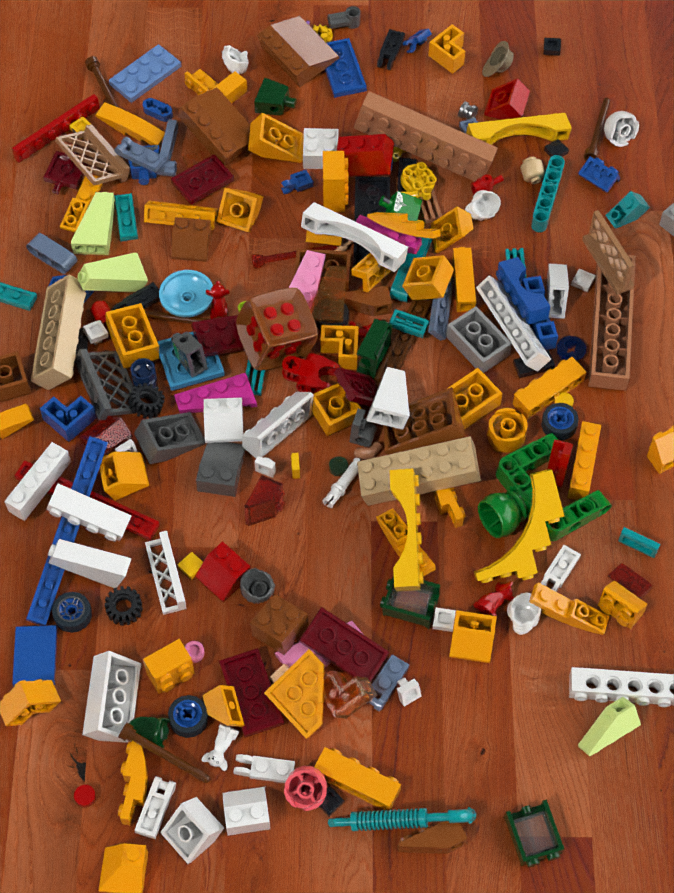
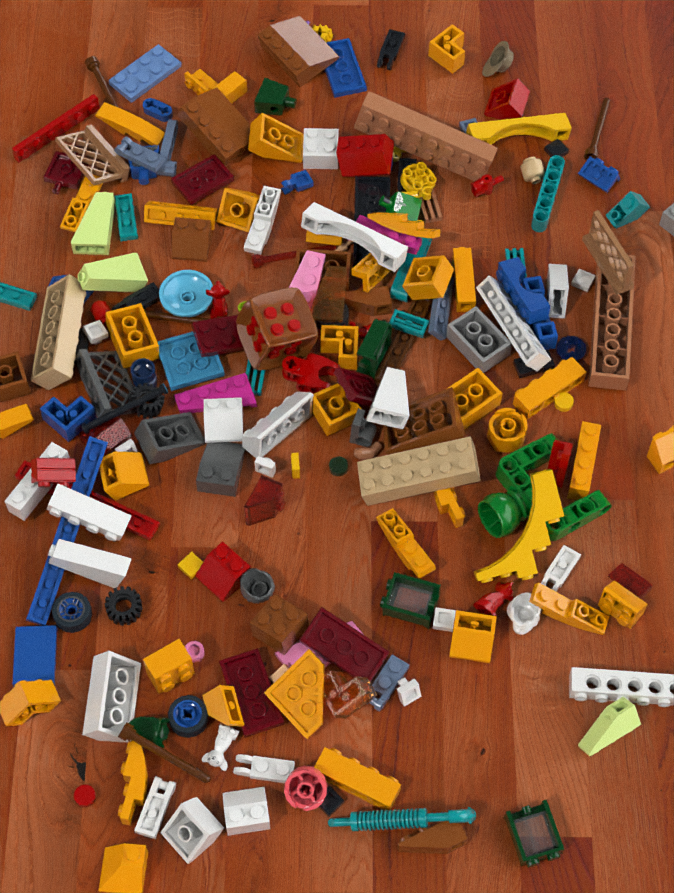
sand blue beam [26,233,78,274] -> none
yellow plate [69,116,91,139] -> none
white fence [145,531,187,615] -> none
dark grey torso [171,332,208,378] -> none
white hair [222,45,249,74] -> none
white pin [322,458,360,508] -> none
light orange brick [323,151,348,212] -> none
dark grey piece [327,6,360,29] -> none
yellow arch [389,468,424,592] -> none
blue plate [403,28,432,53] -> none
light orange slope [431,207,473,253] -> none
flat silver wheel [458,101,478,120] -> none
white hair [465,190,501,221] -> none
wheel [541,403,579,441] -> none
black plate [543,37,561,56] -> none
white cylinder [604,111,639,147] -> none
teal tile [618,527,660,558] -> none
none -> brick [31,458,76,487]
none -> black bar [81,383,168,434]
none -> white slope [244,186,281,255]

